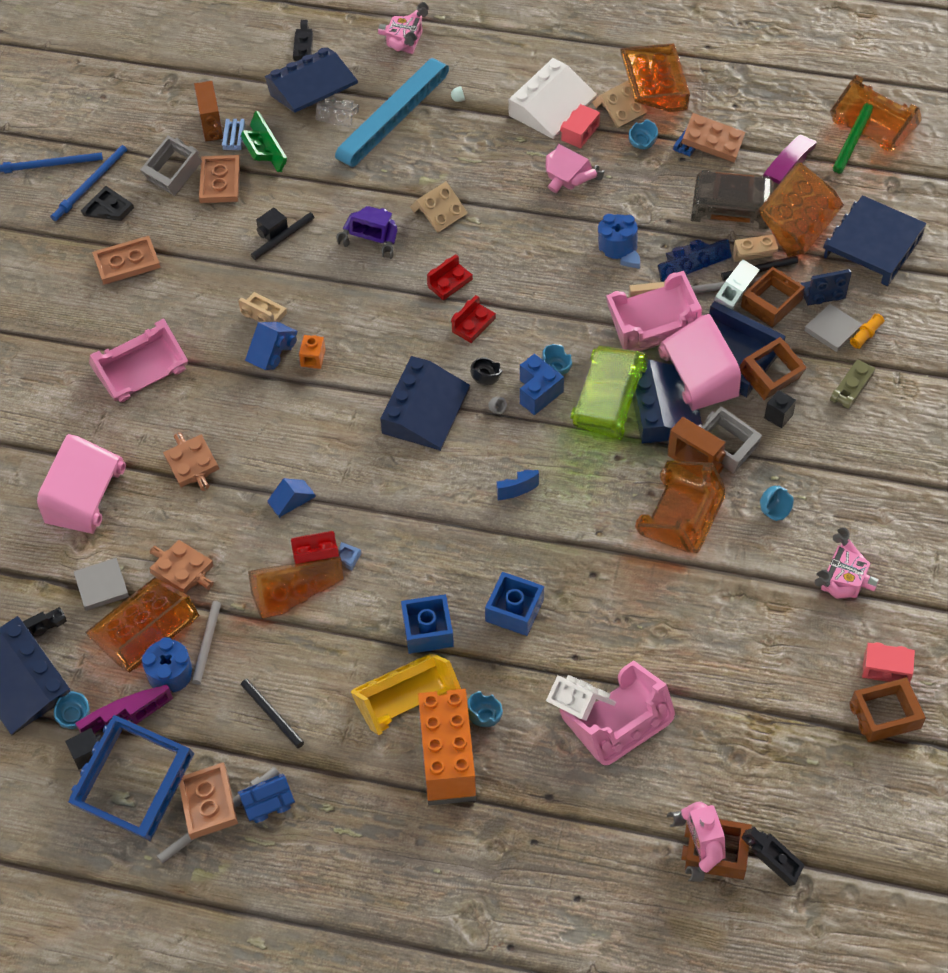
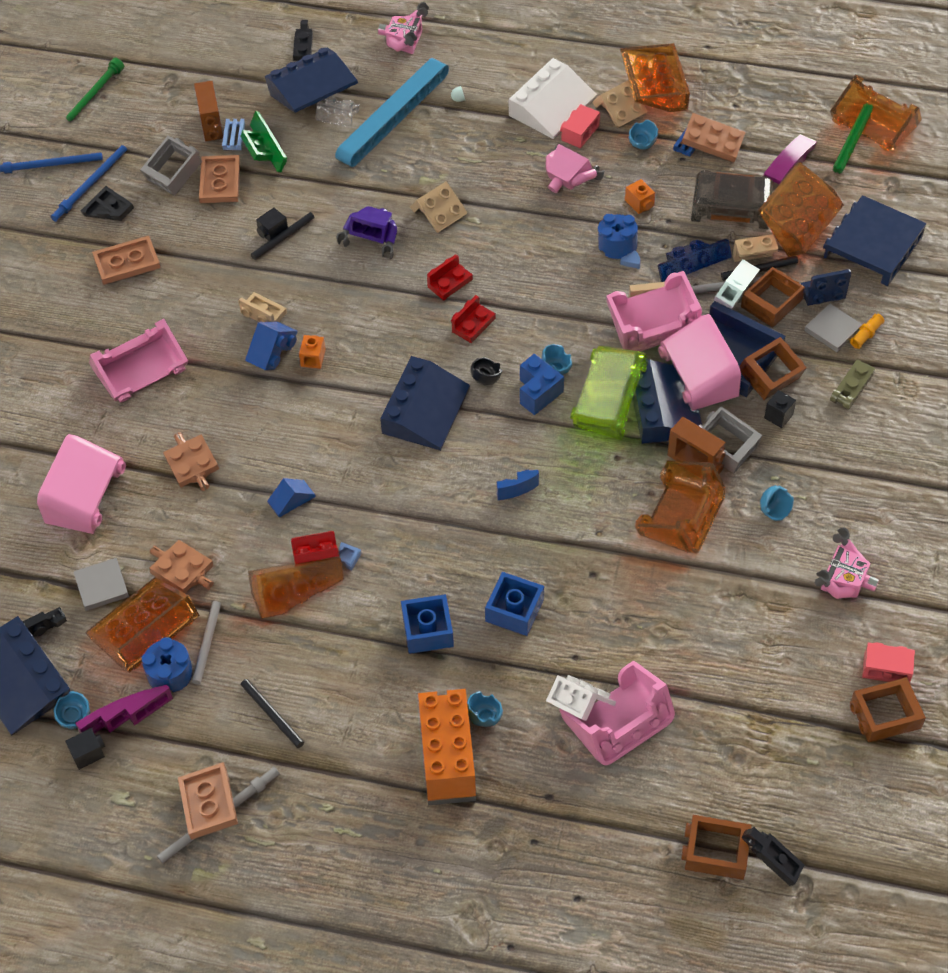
blue window [68,715,194,841] -> none
blue brick [238,773,295,823] -> none
yellow windscreen [351,654,461,735] -> none
light grey hinge [488,397,507,414] -> none
bright pink torso [667,802,726,882] -> none
none -> green piece [66,58,125,121]
none -> orange brick [625,179,655,214]

